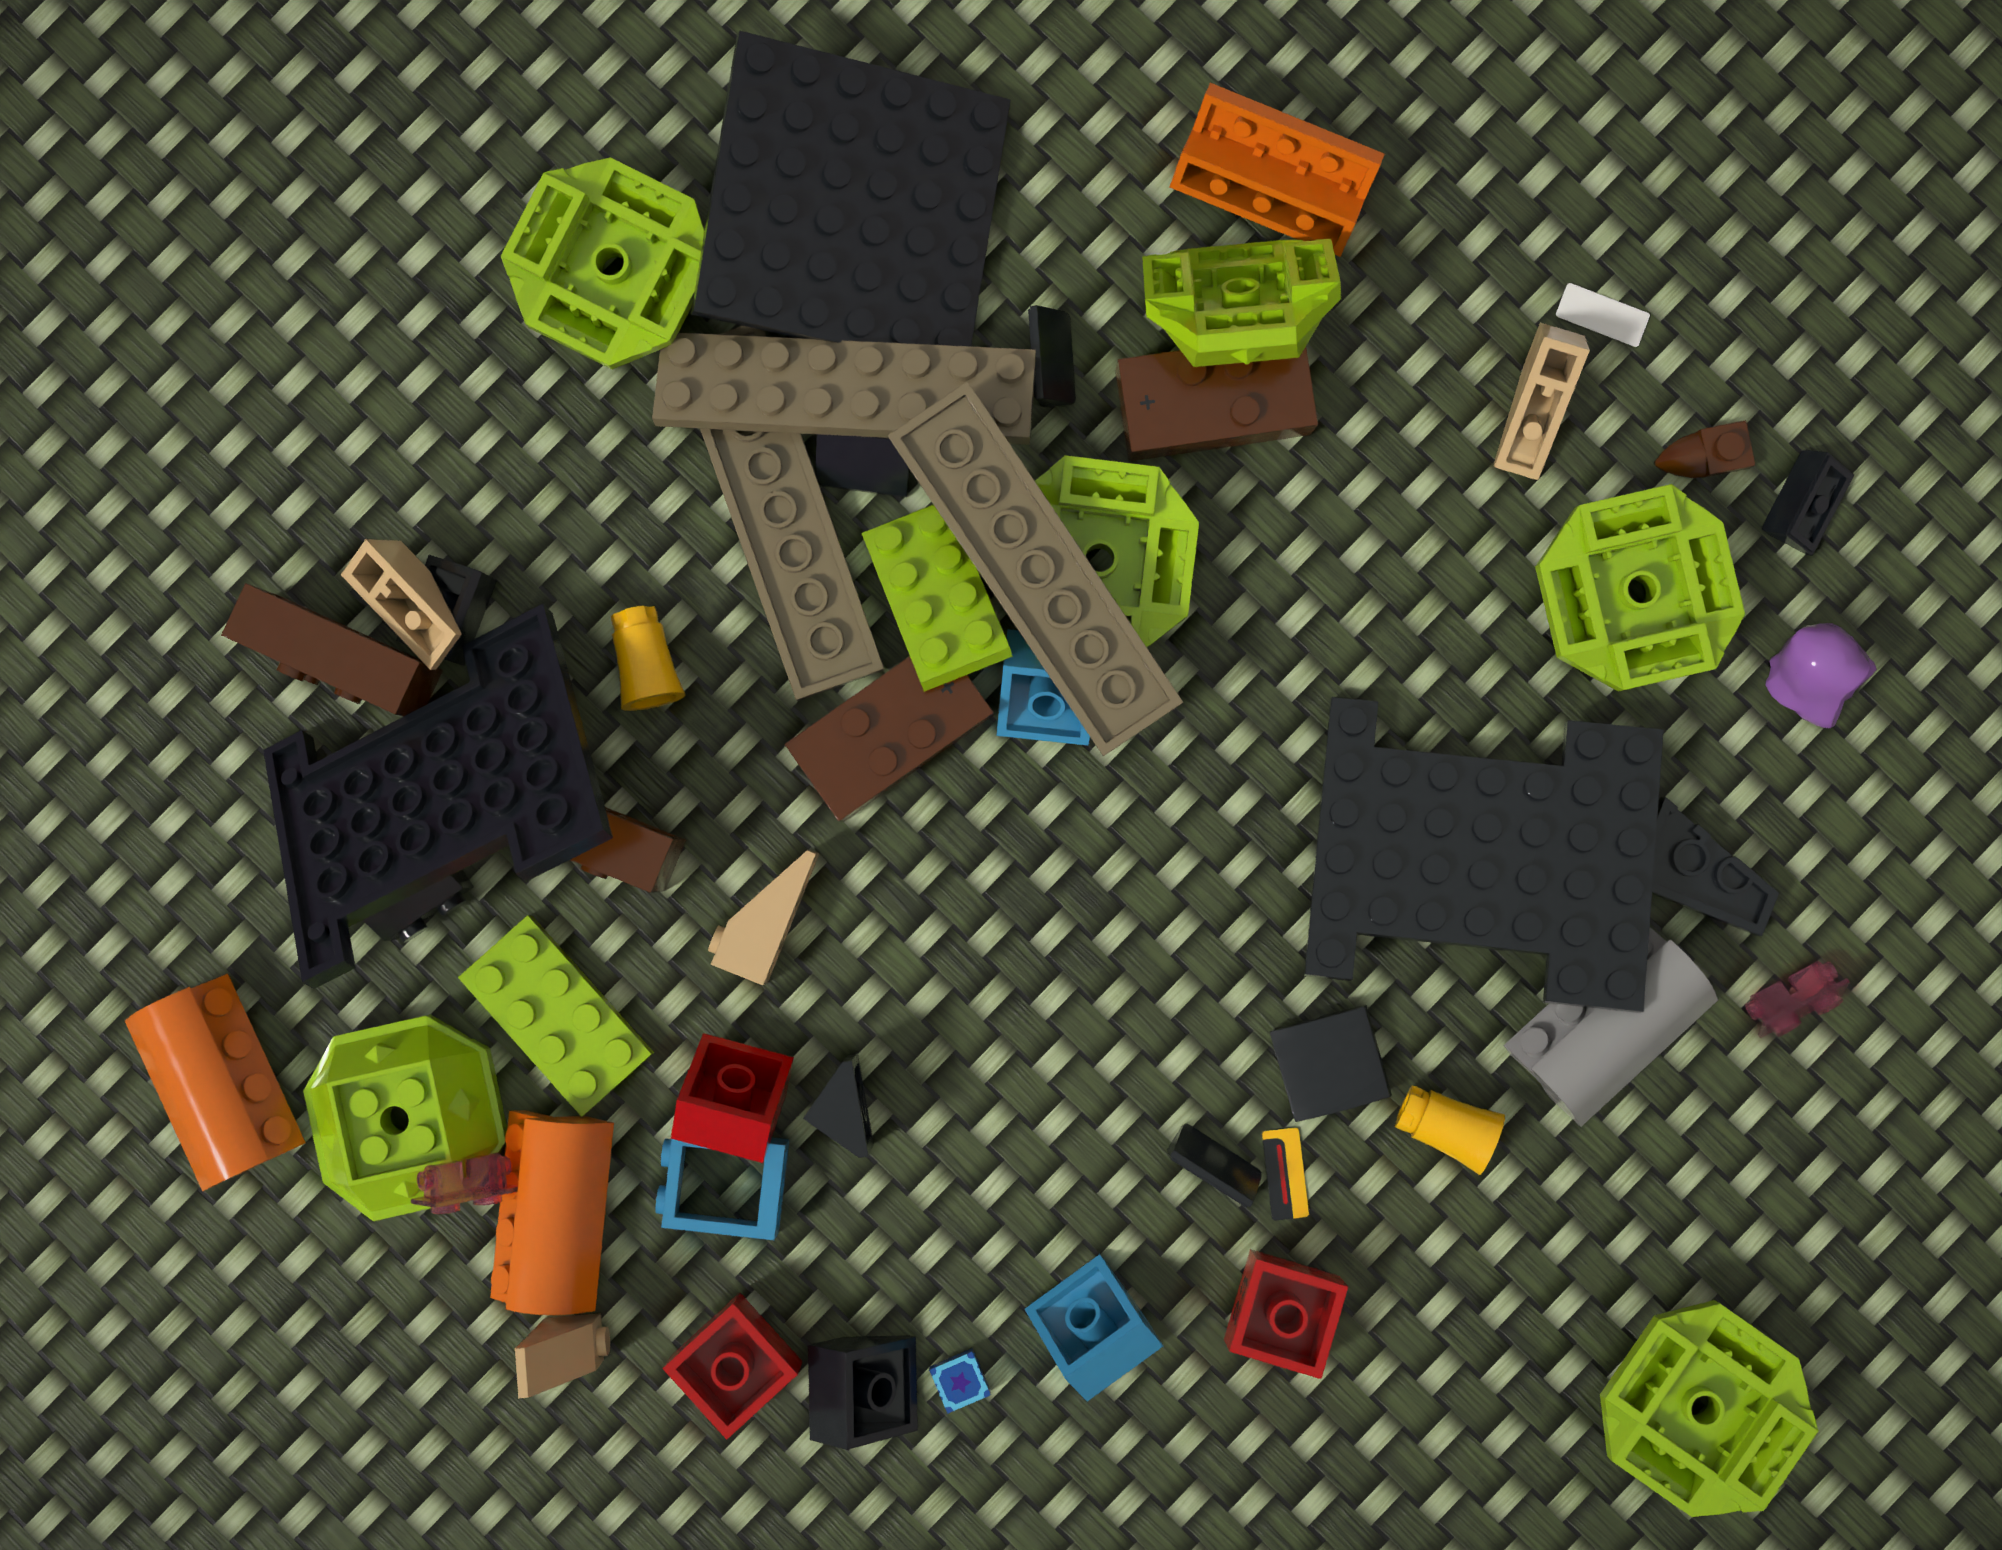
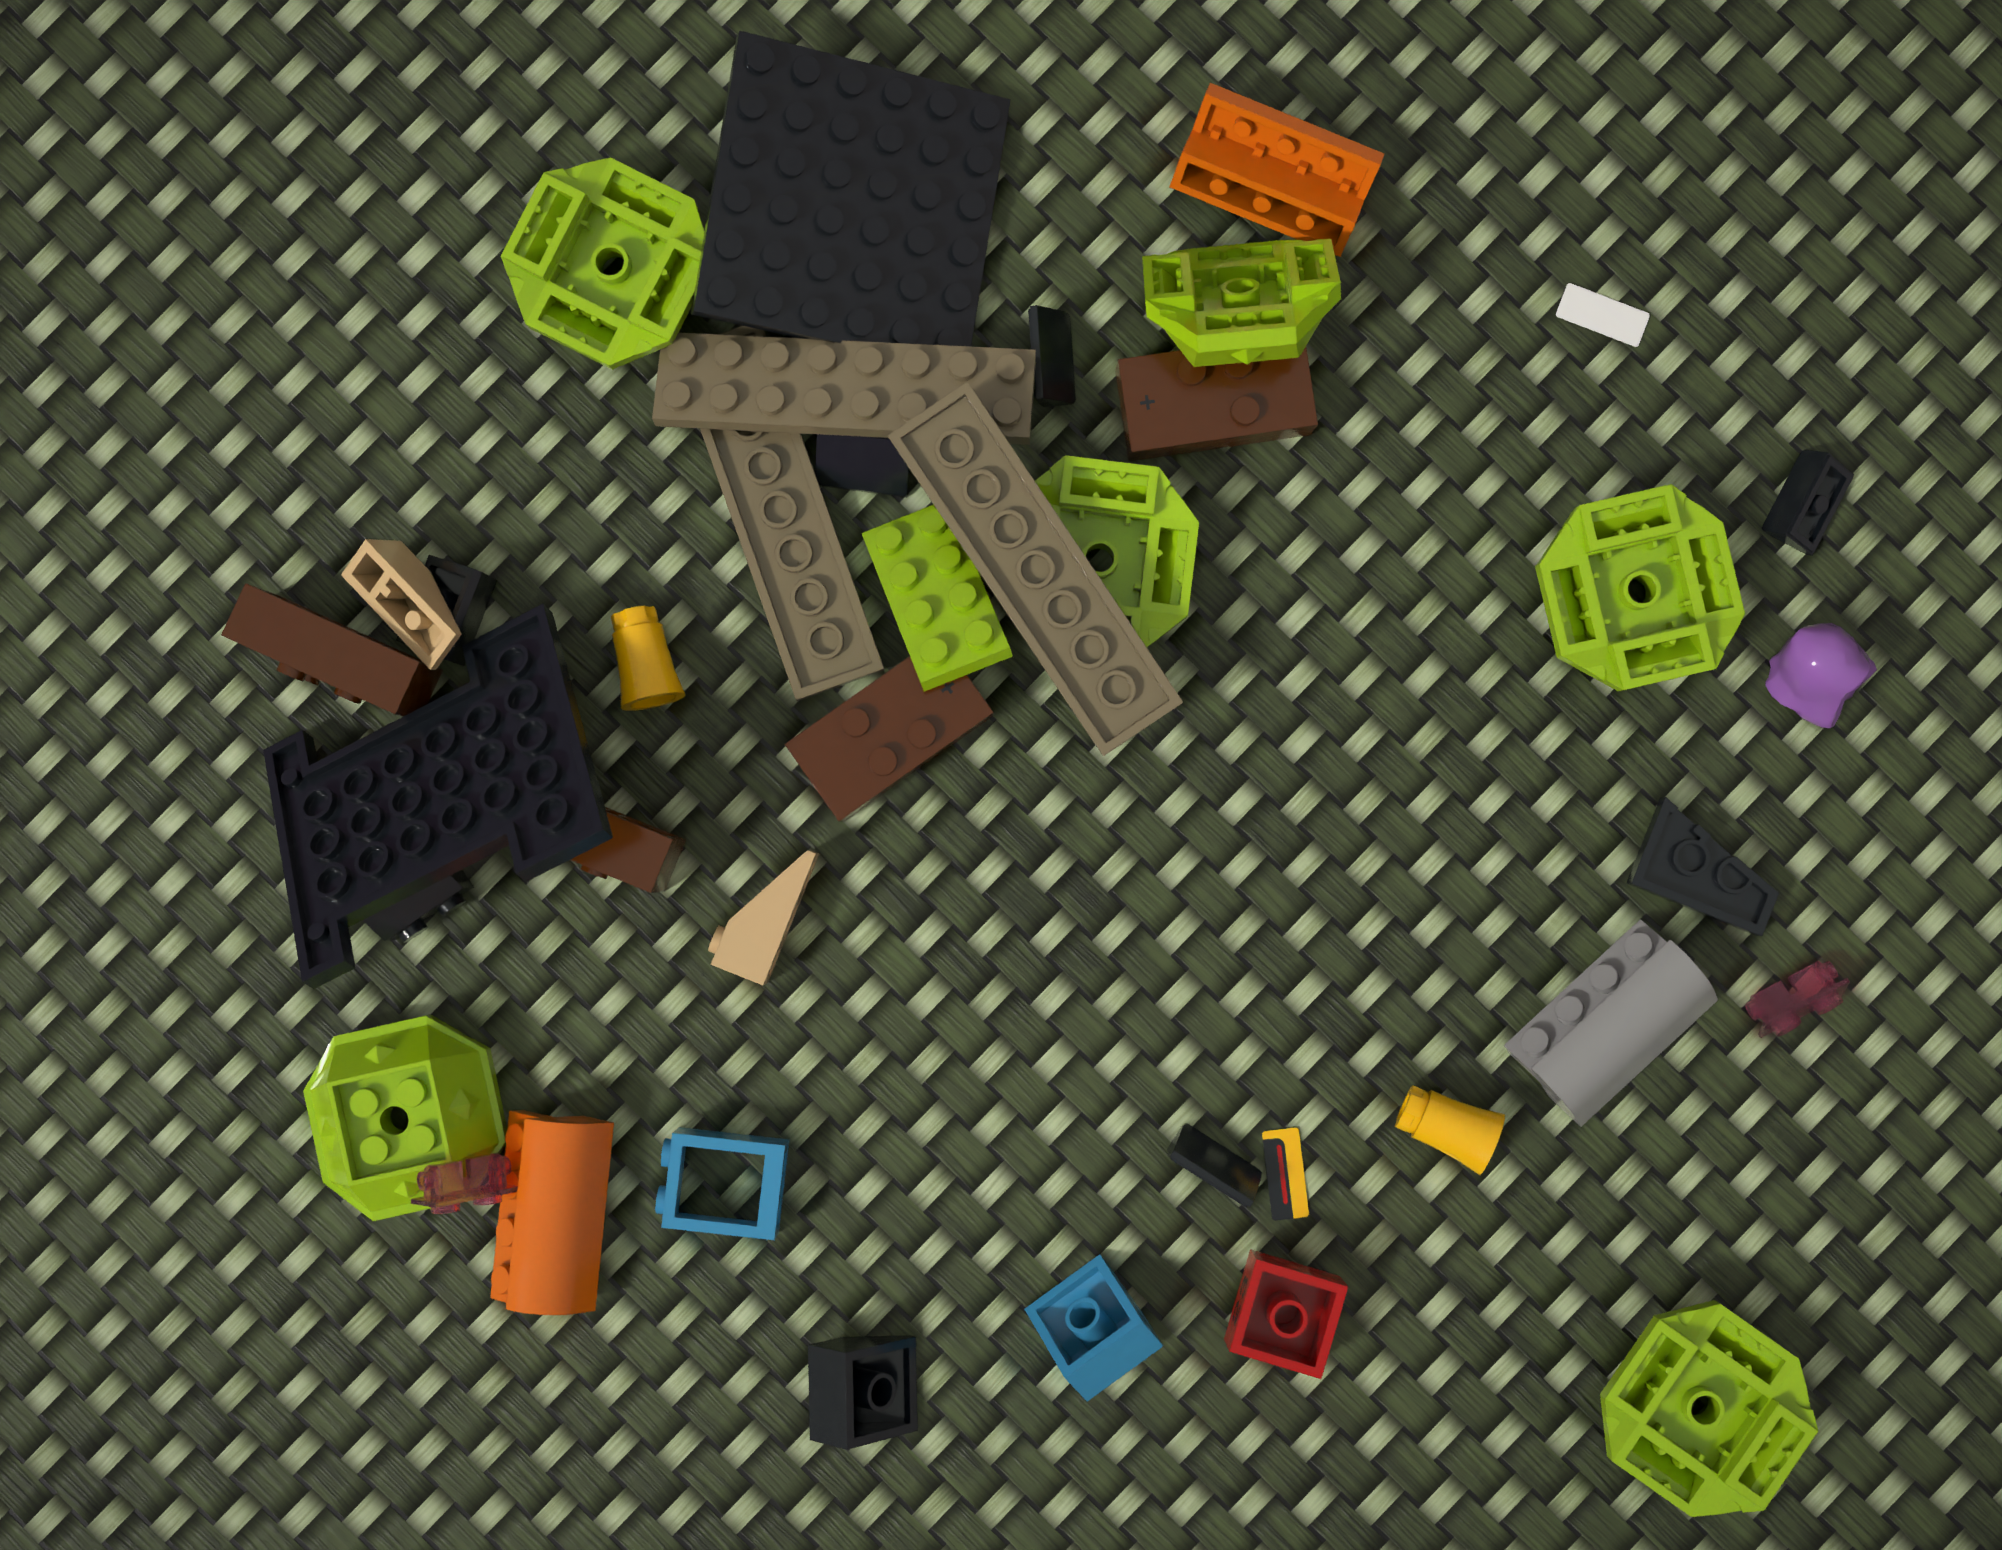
orange brick [125,974,306,1192] -> none
lime plate [458,915,654,1117] -> none
tan slope [515,1313,610,1398] -> none
red brick [662,1293,803,1440] -> none
red brick [671,1033,794,1163] -> none
black slope [803,1052,874,1158] -> none
tile [929,1348,991,1414] -> none
dark azure slope [996,629,1090,746] -> none
black slope [1270,1005,1392,1122] -> none
black piece [1304,697,1664,1013] -> none
tan slope [1493,323,1590,480] -> none
reddish brown plate [1654,420,1756,478] -> none

